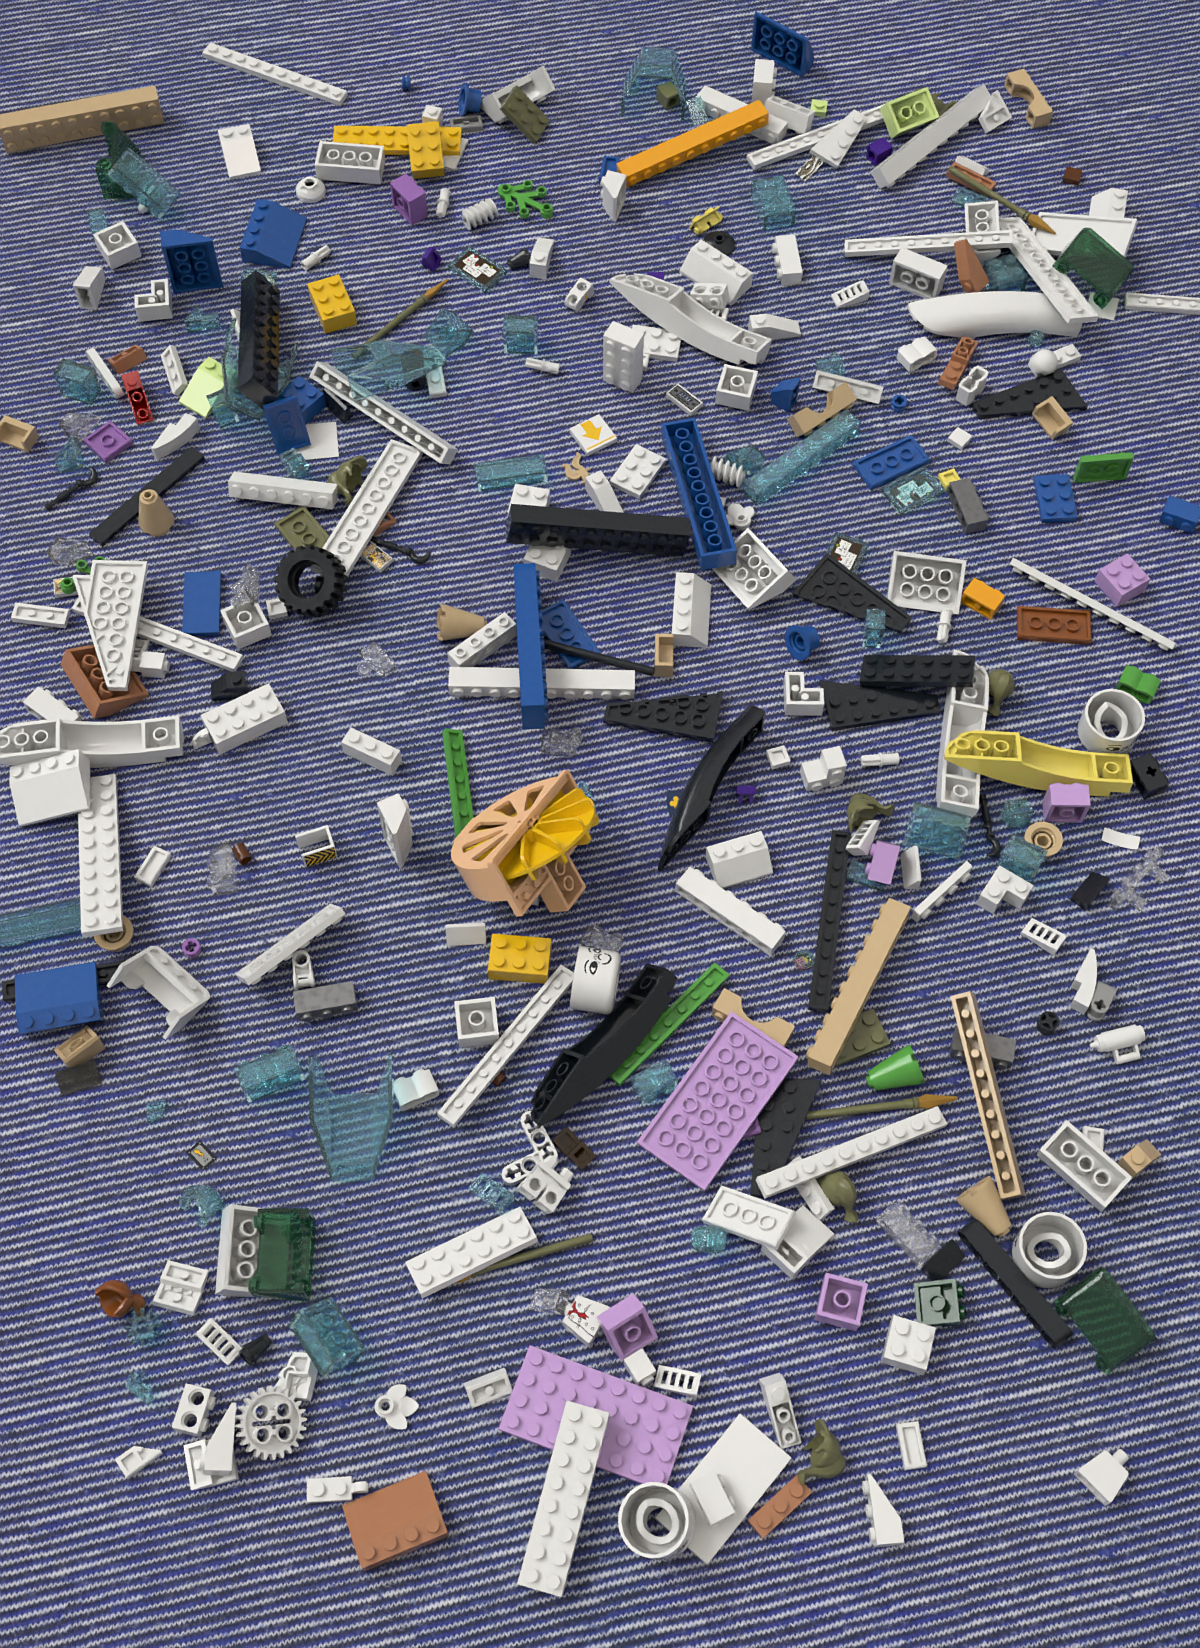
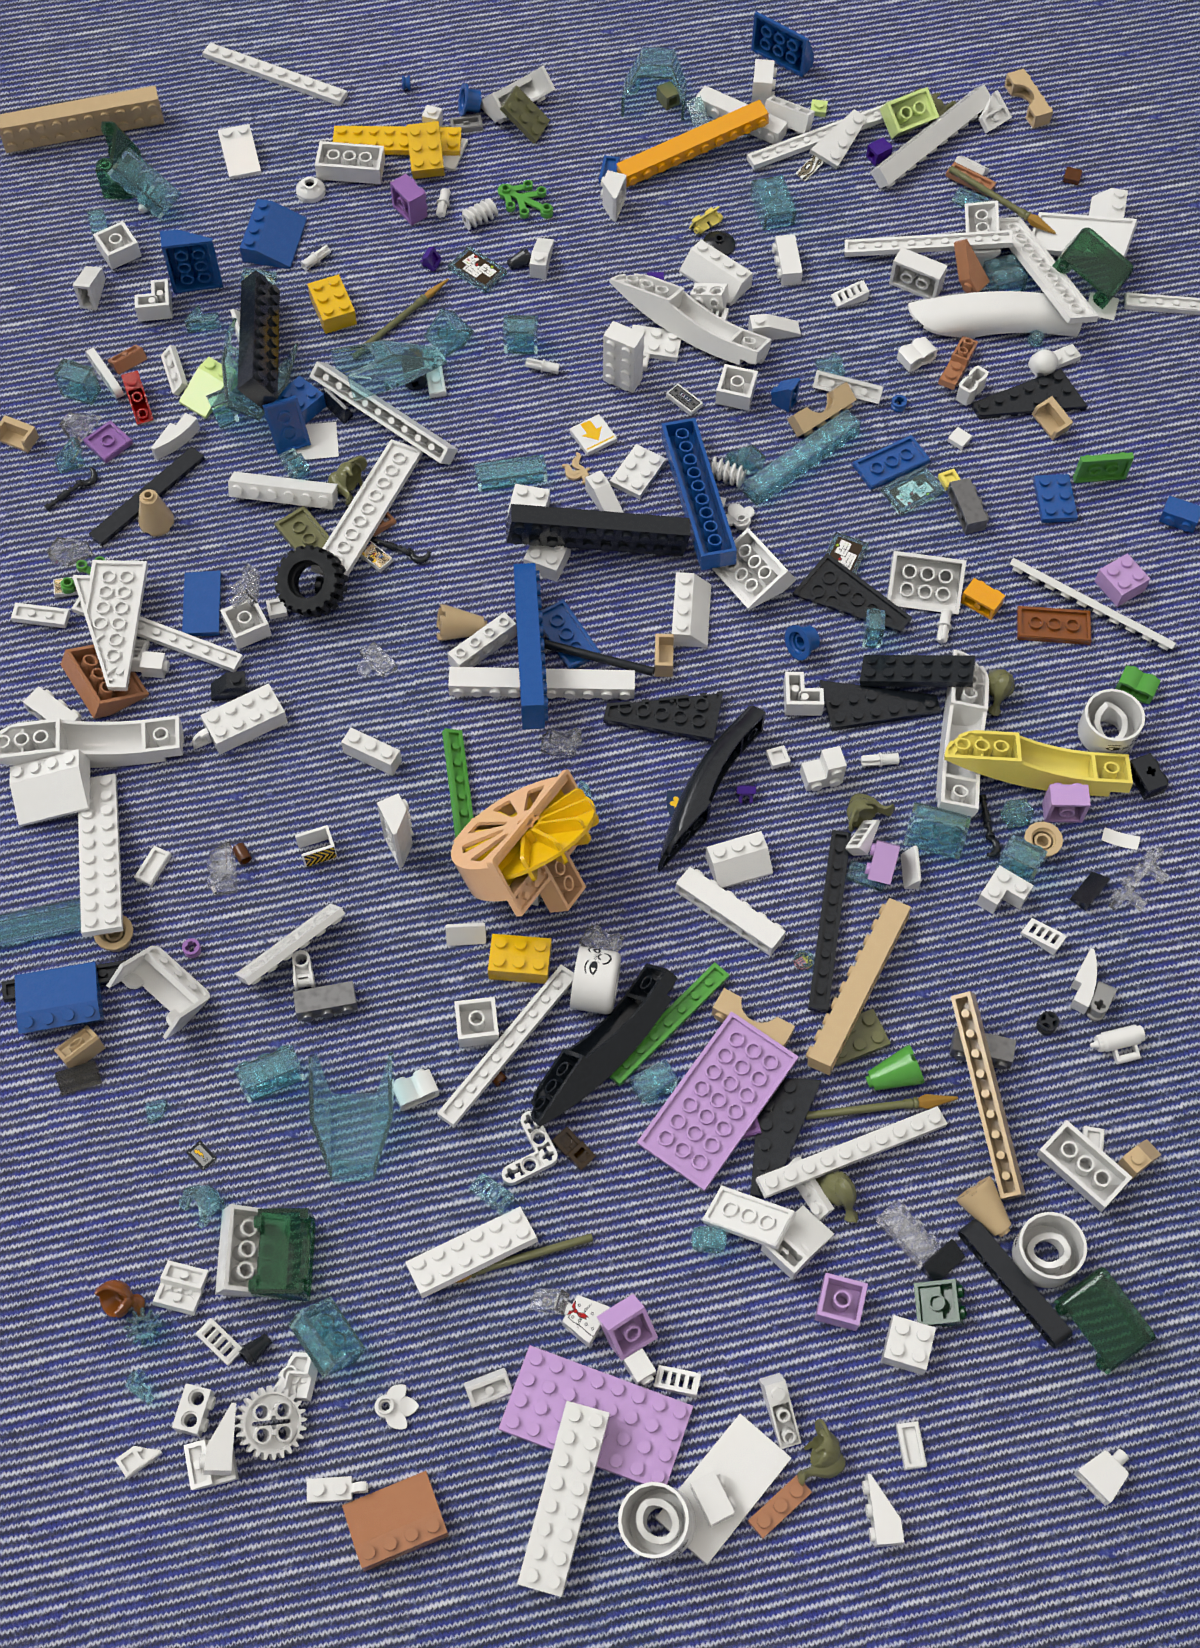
white hips [516,1155,573,1214] -> none
white leg [564,277,594,311] -> none
white plate [911,861,972,922] -> none

